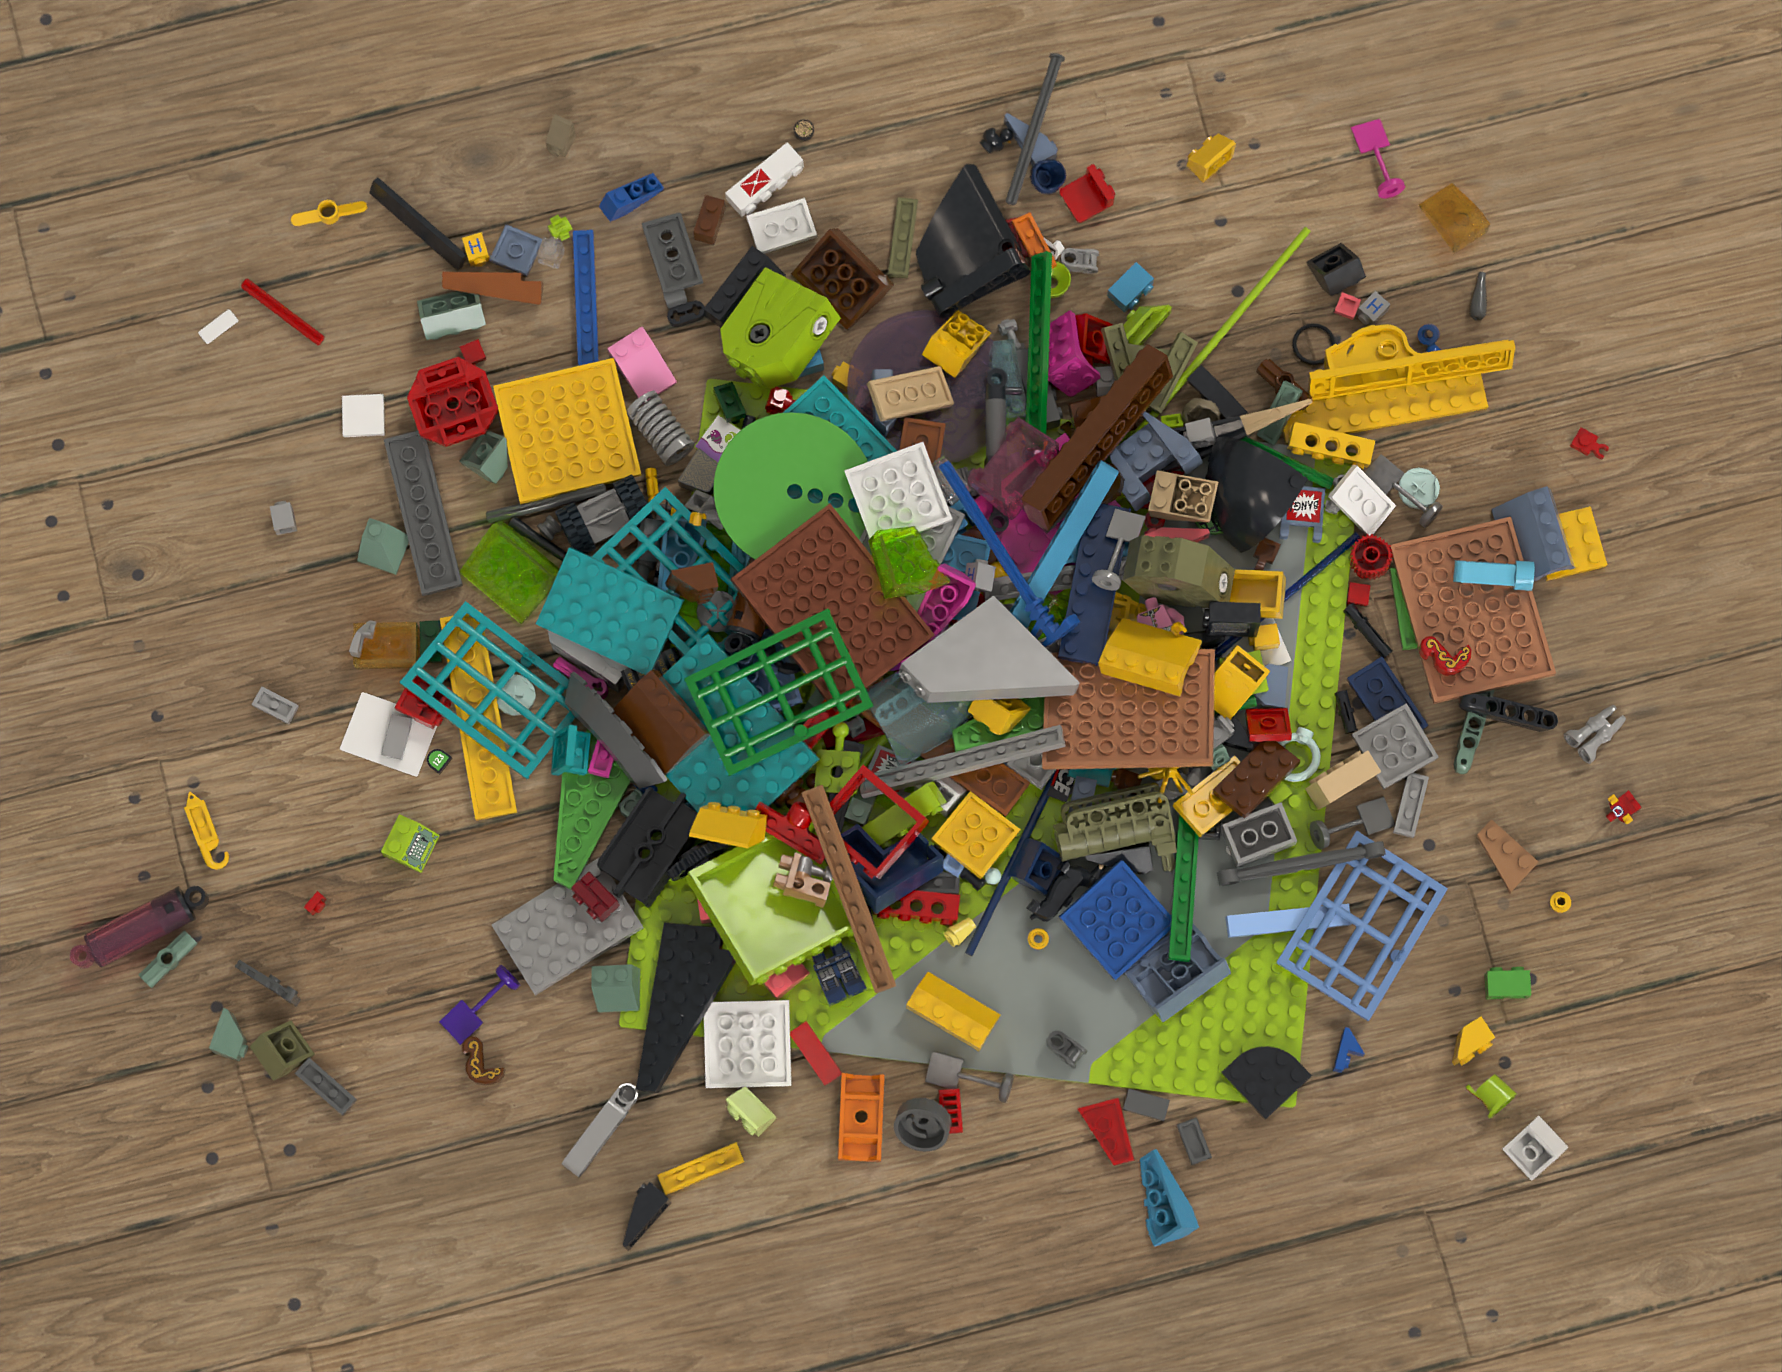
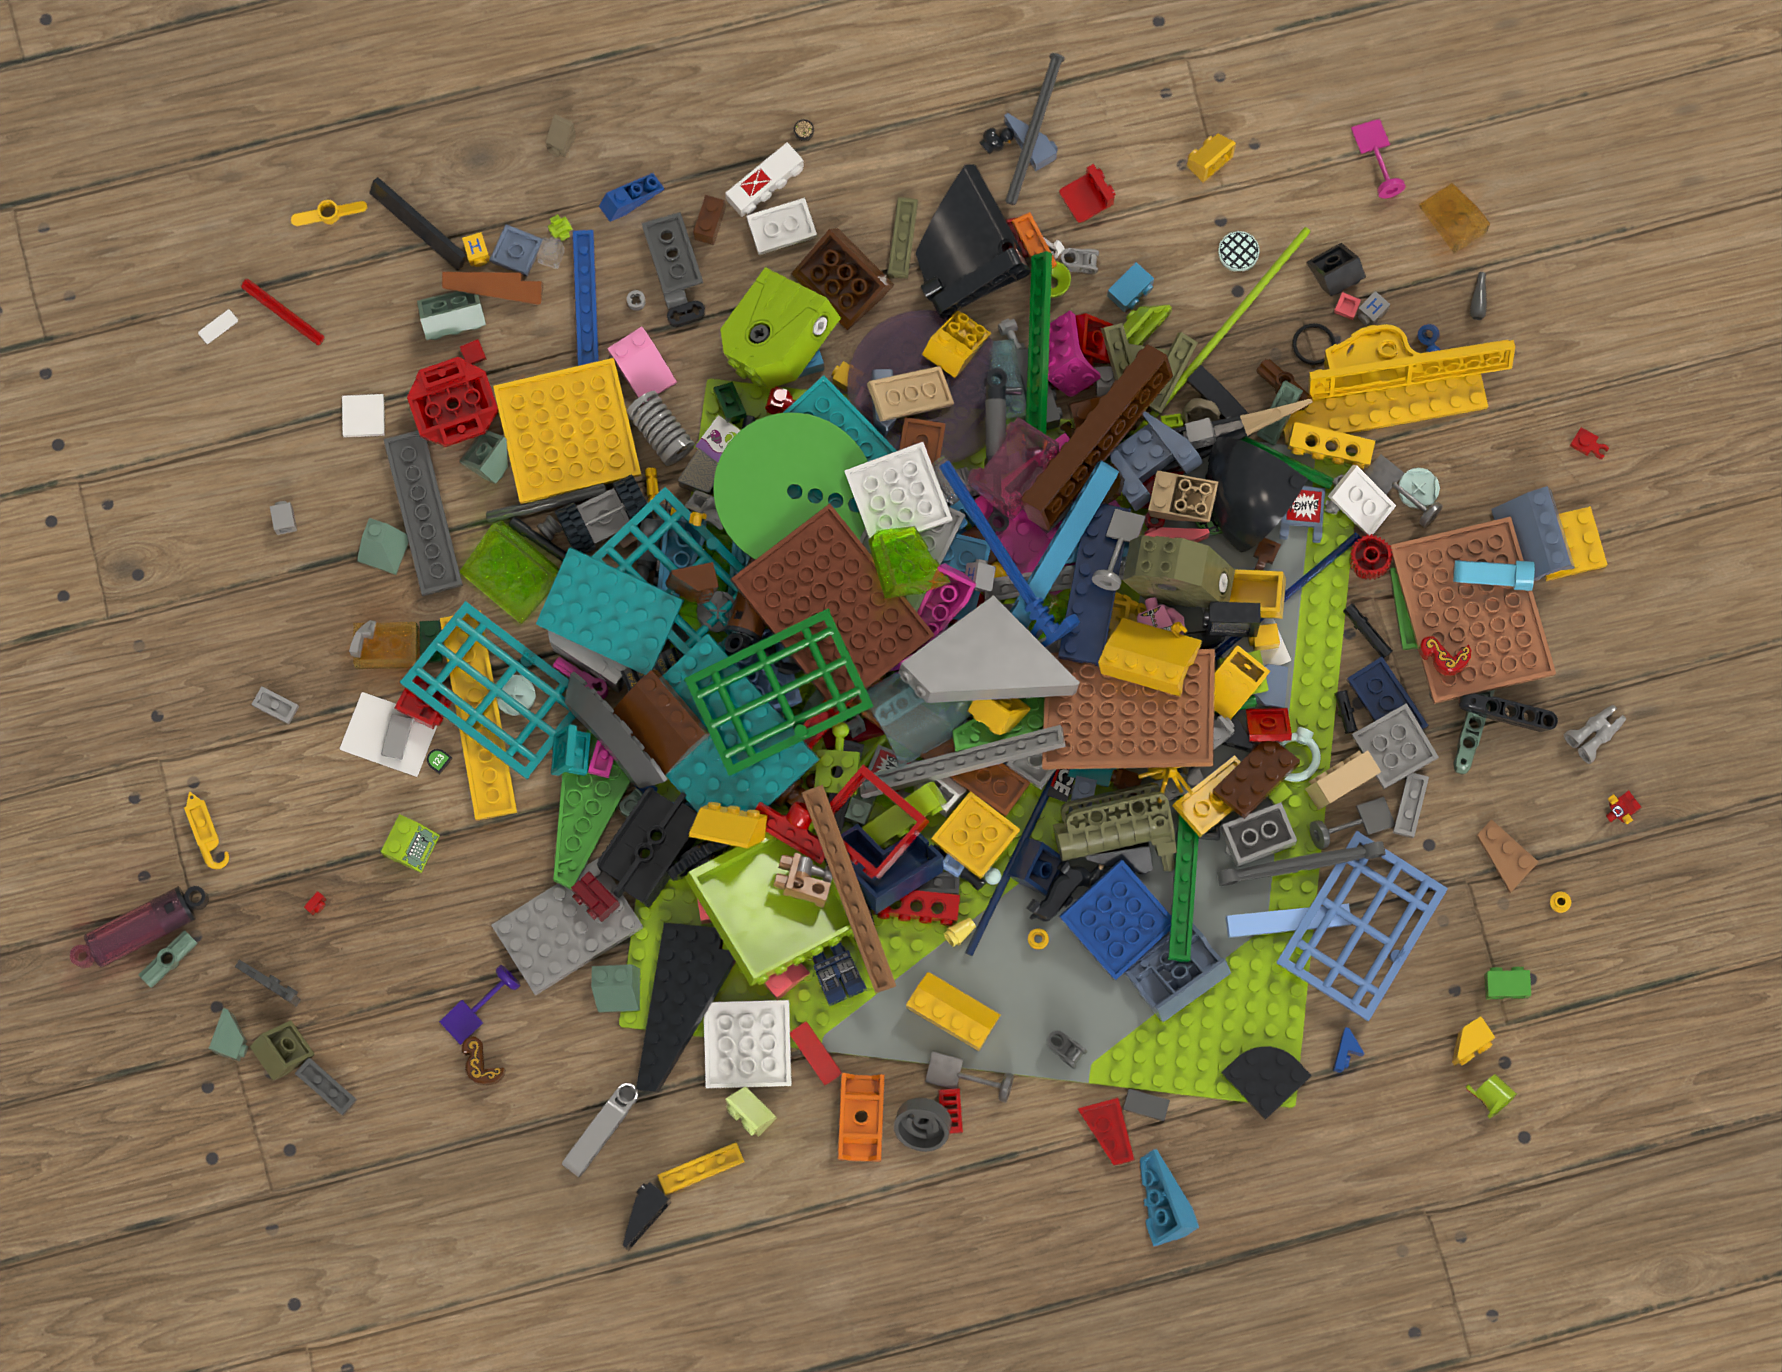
black slope [703,246,786,328] -> none
dark blue hair [1030,159,1066,194] -> none
dark grey tile [1176,1117,1212,1166] -> none
sand green bracket [1209,744,1230,771] -> none
red tile [1347,582,1371,607] -> none
white slope [1502,1116,1568,1181] -> none
none -> light grey bush [627,290,646,311]
none -> tile [1218,231,1259,272]

